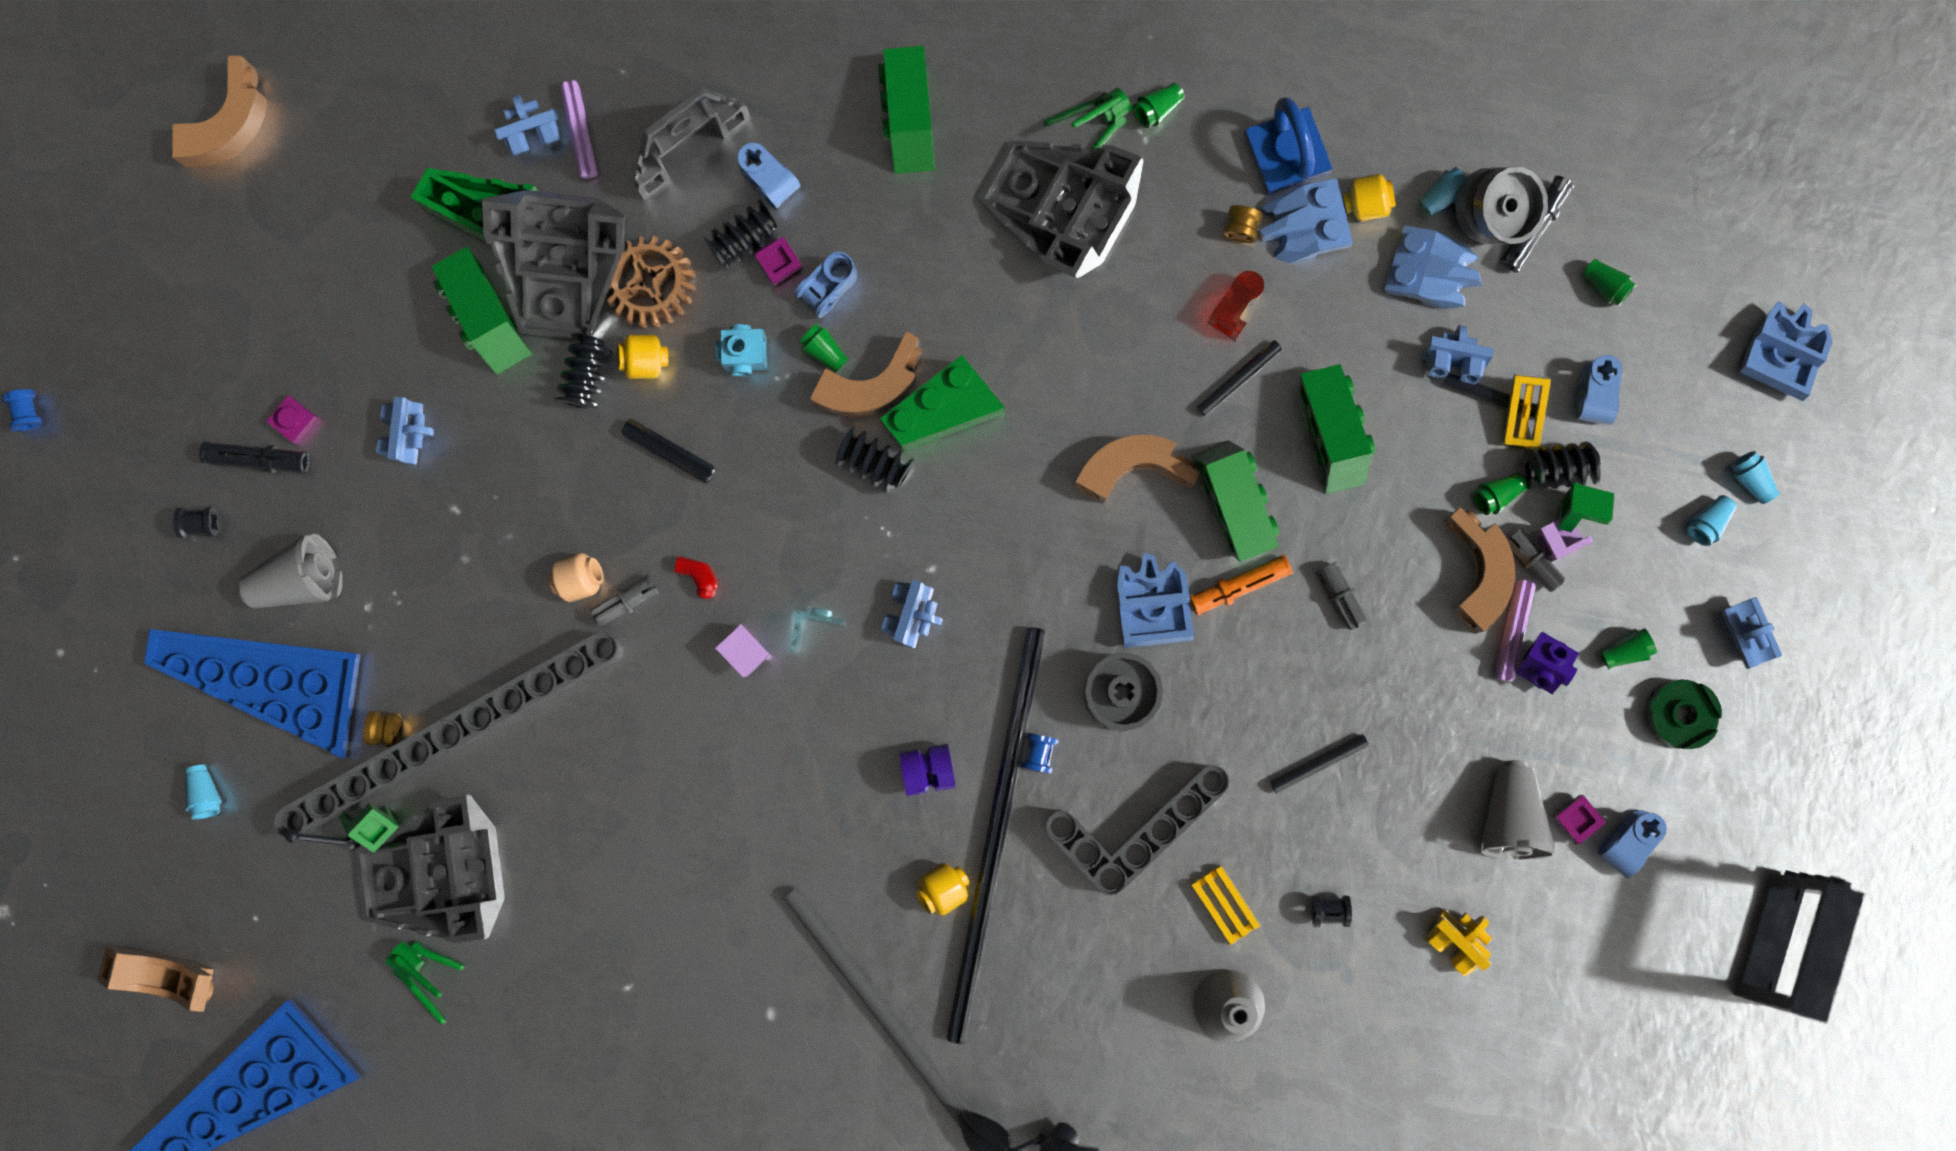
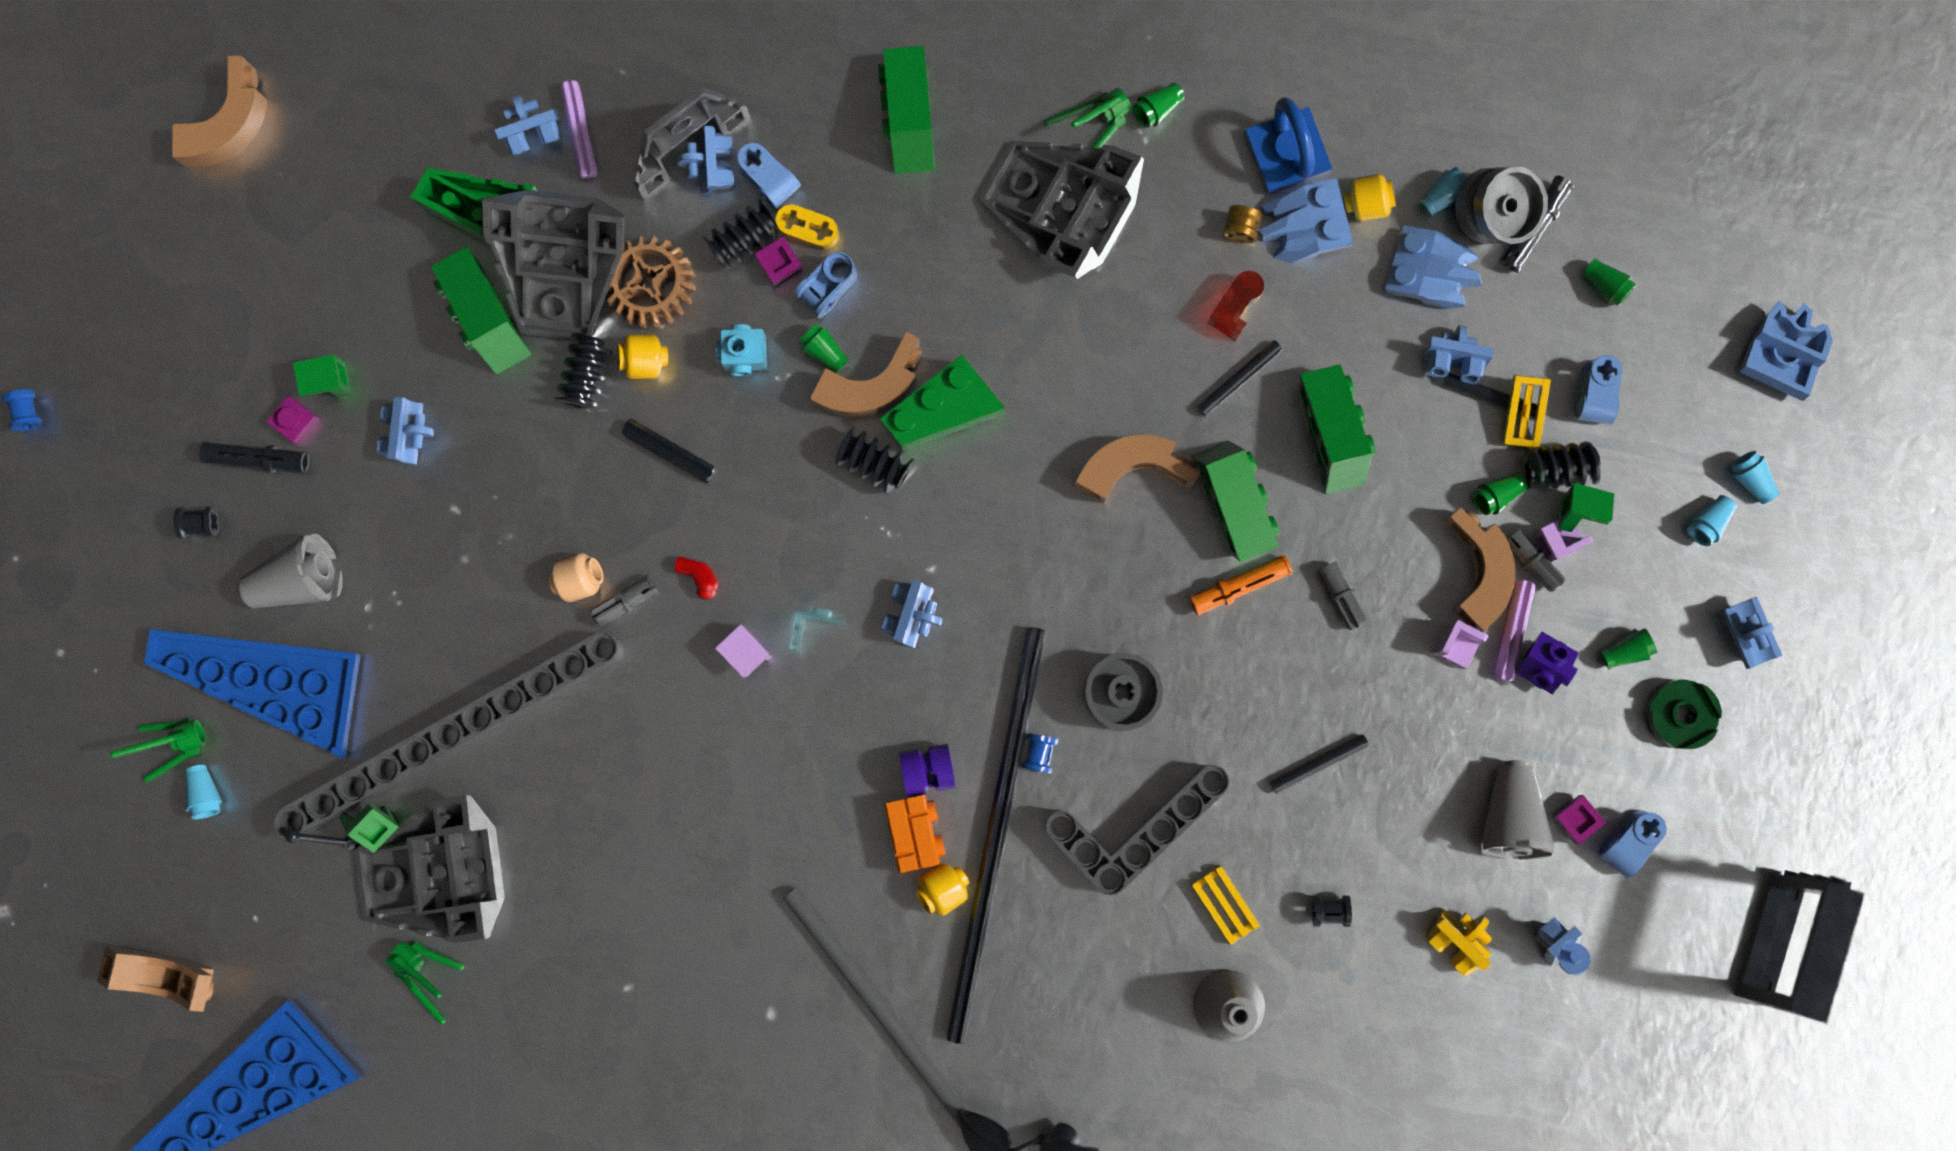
pearl gold wheel [363,711,402,747] -> none
medium blue plate [1117,553,1194,648] -> none
none -> green plant [110,717,206,782]
none -> green panel [293,354,351,397]
none -> medium blue hips [677,126,734,196]
none -> yellow beam [775,204,839,250]
none -> orange brick [884,794,946,873]
none -> lavender panel [1433,620,1488,669]
none -> medium blue hips [1535,917,1591,975]

